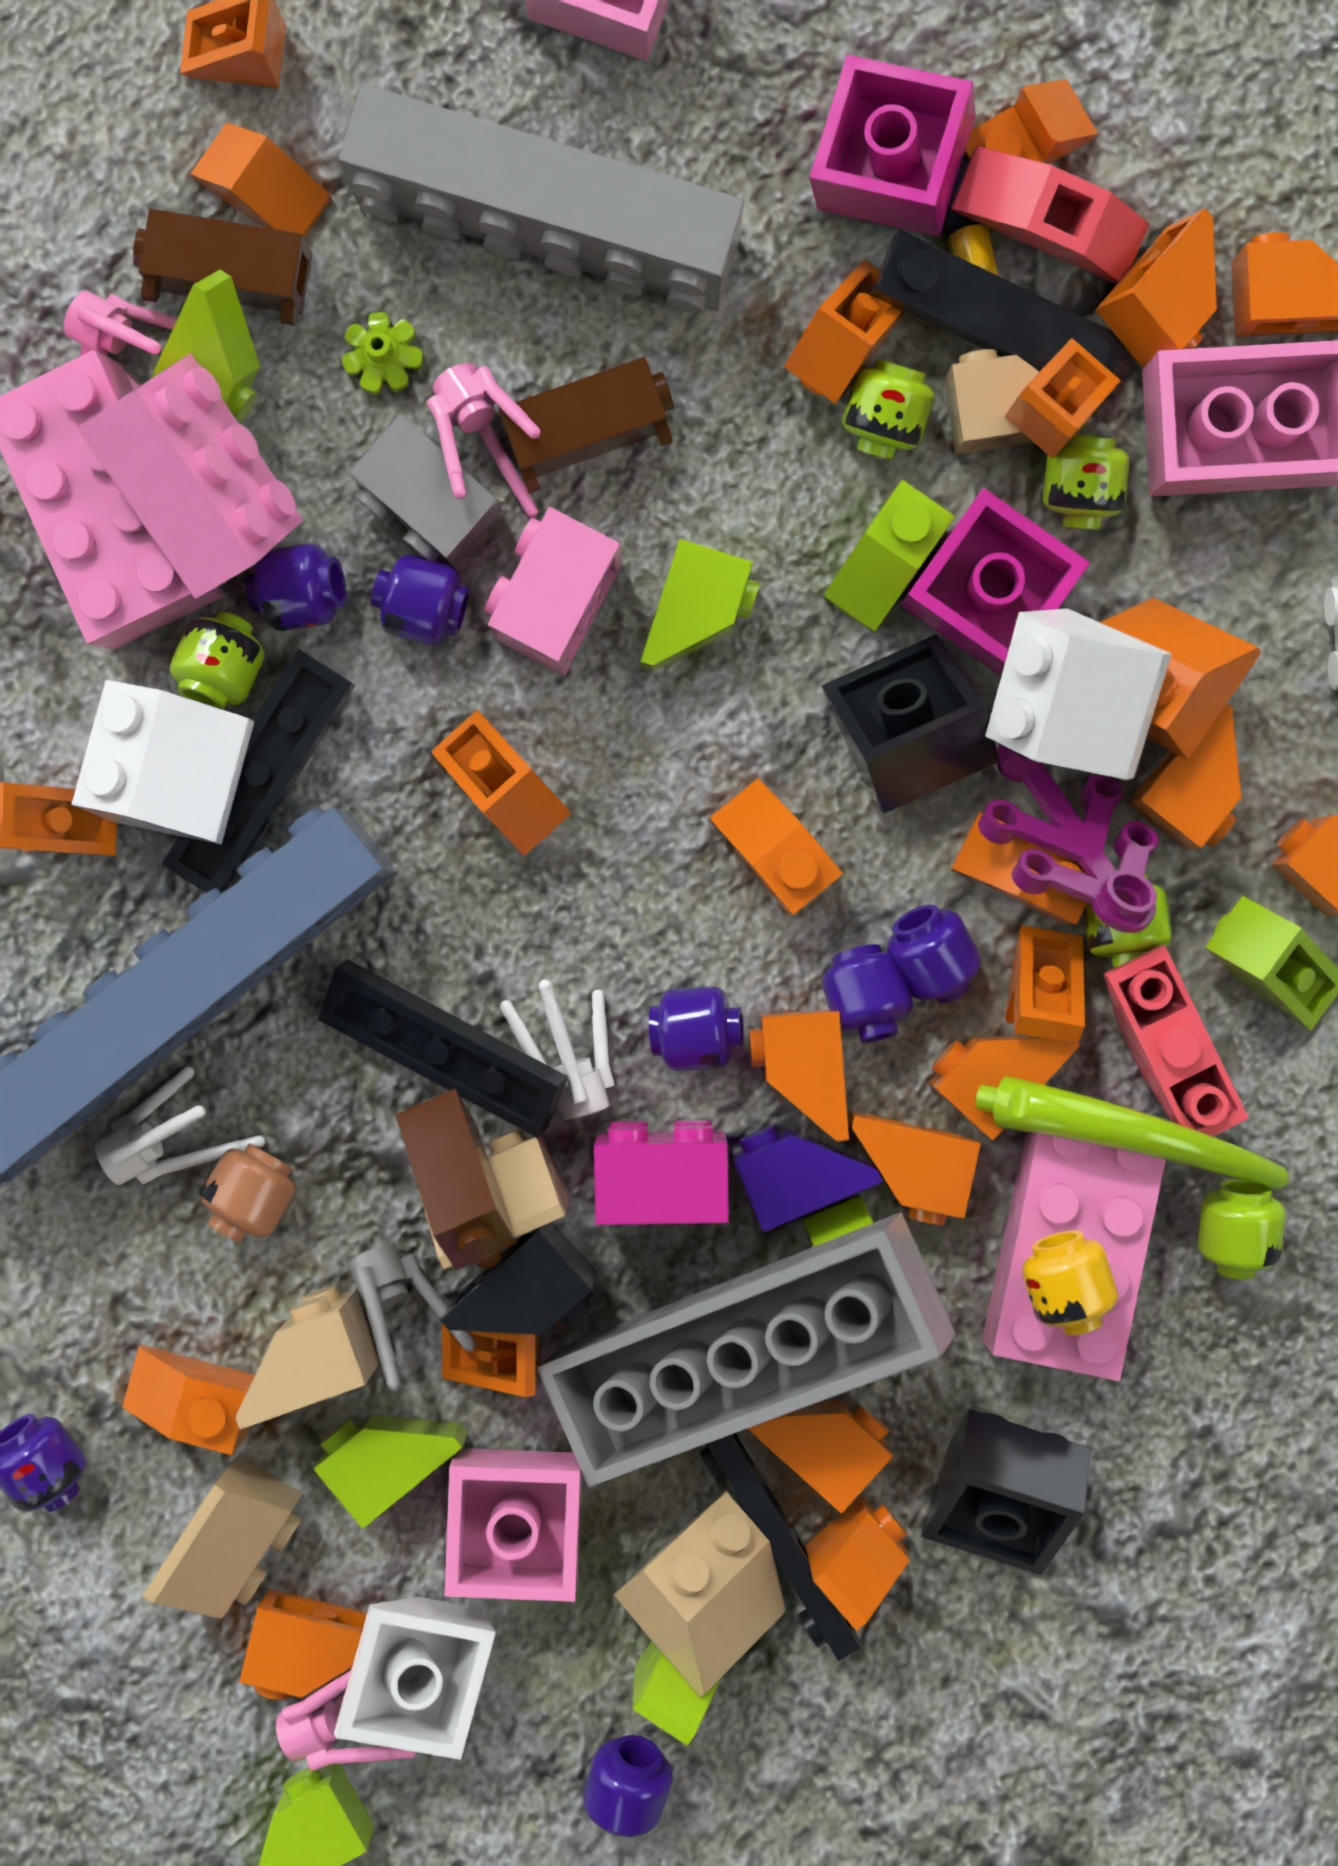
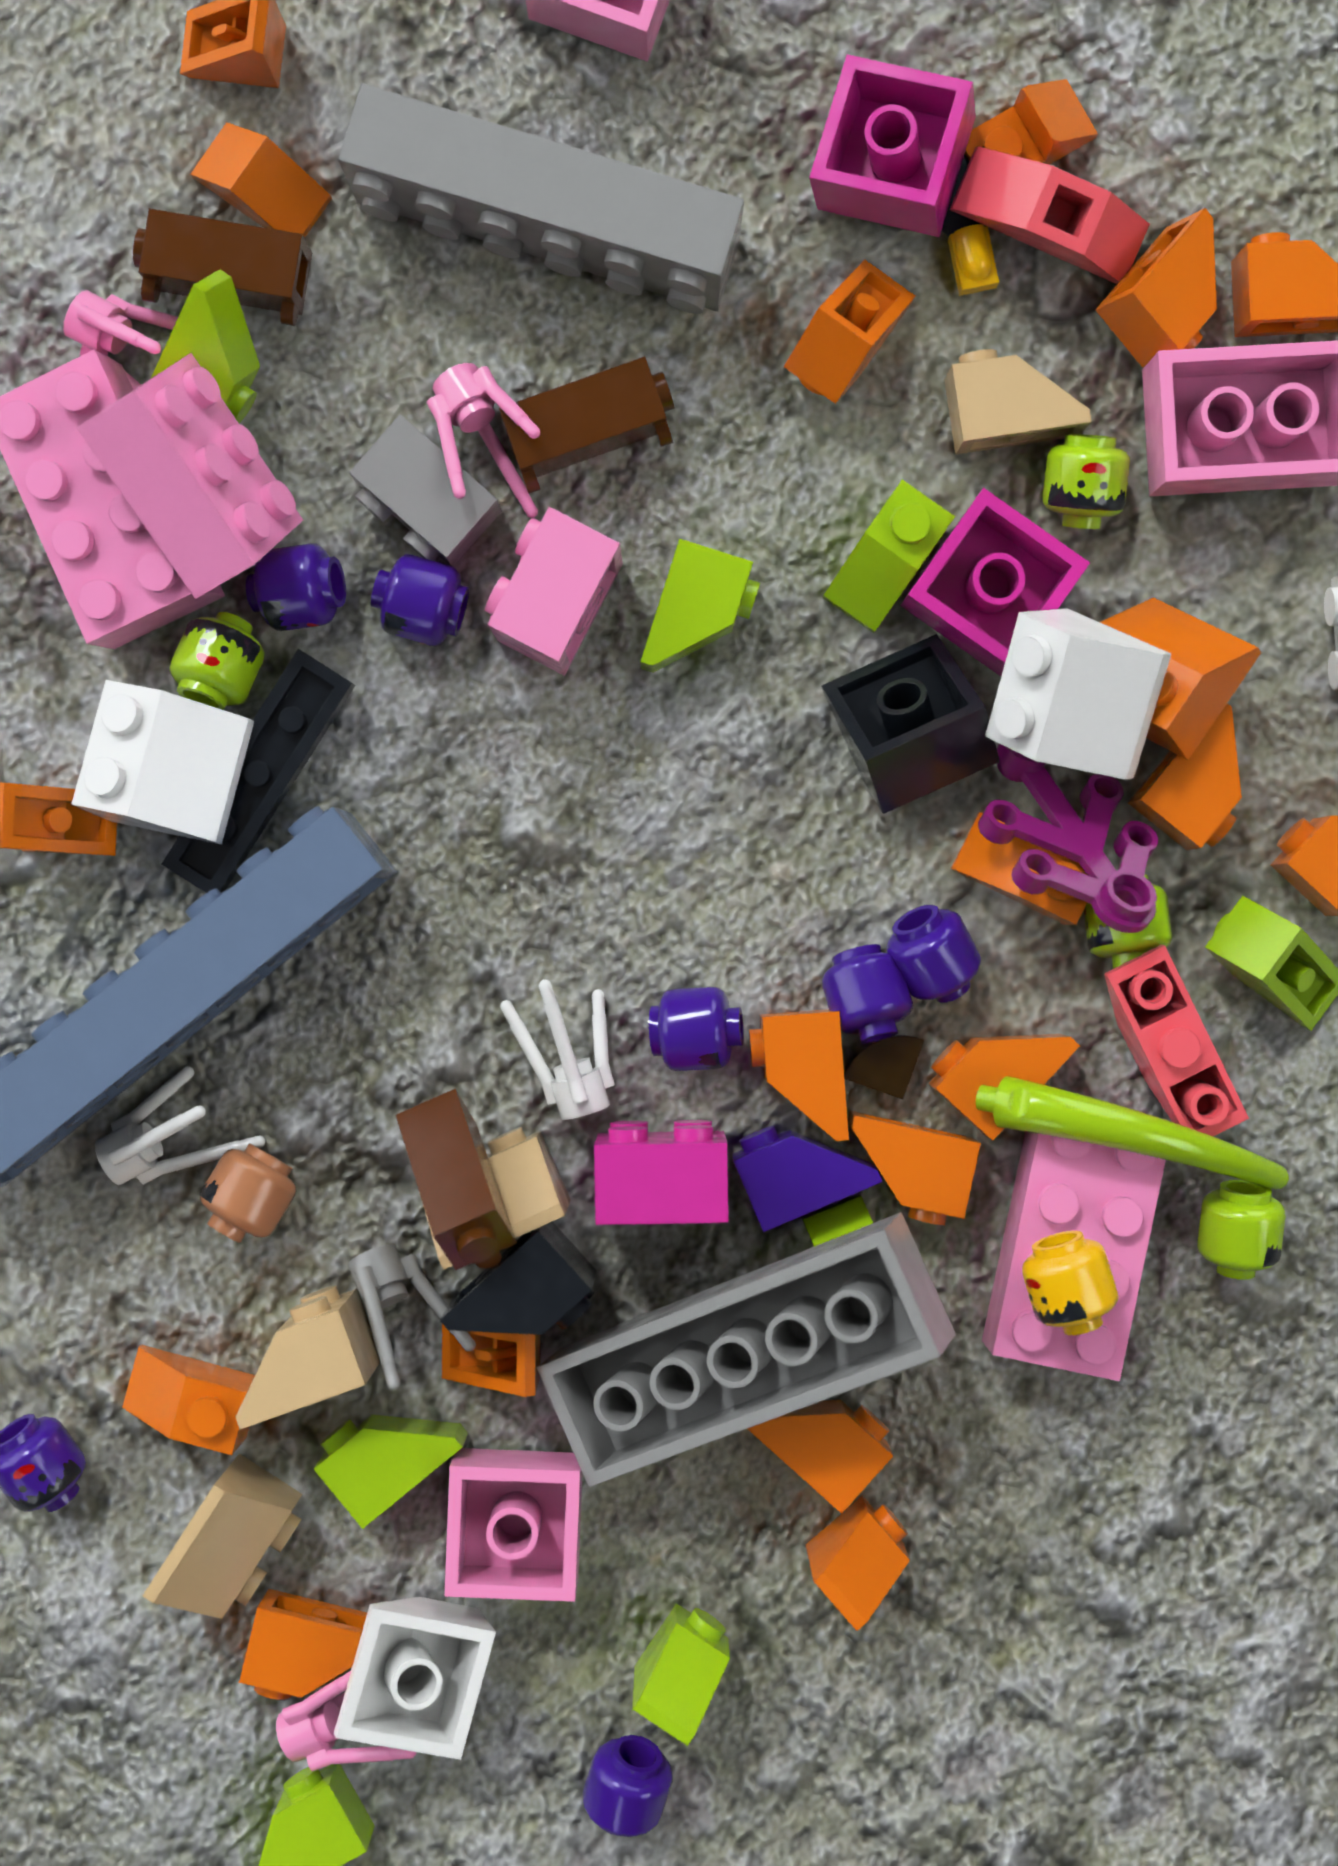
black plate [318,959,569,1138] -> none
lime plant [342,312,424,395] -> none
orange slope [431,709,571,856] -> none
tan slope [614,1491,786,1697] -> none
black plate [699,1433,860,1661] -> none
orange slope [709,778,843,916] -> none
lime head [842,359,935,460] -> none
black plate [869,229,1124,373] -> none
black slope [921,1409,1091,1575] -> none
orange slope [1004,338,1121,459] -> none
orange slope [1005,925,1085,1044] -> none
none -> dark brown tile [844,1035,924,1100]

